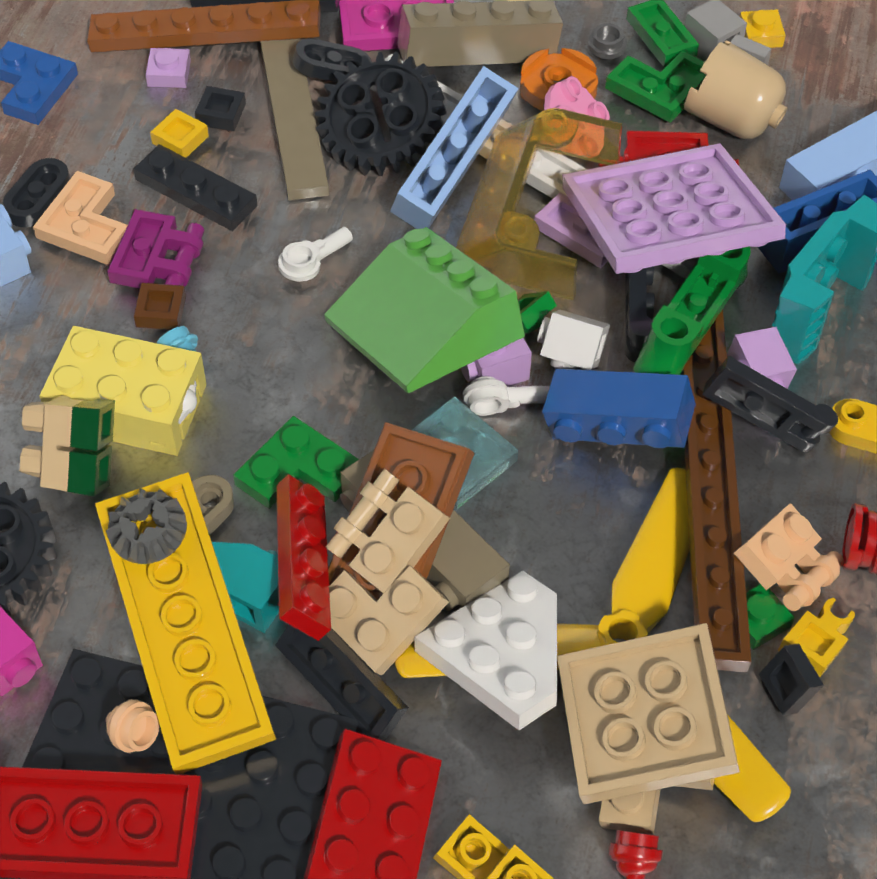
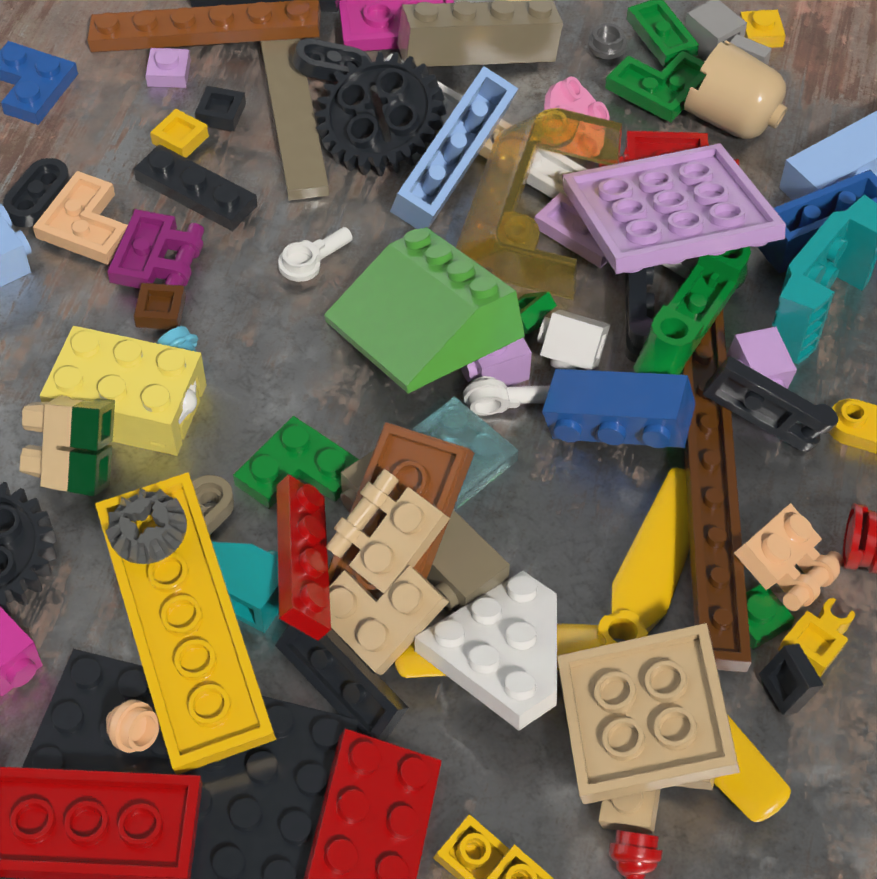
orange plate [520,48,598,112] -> none

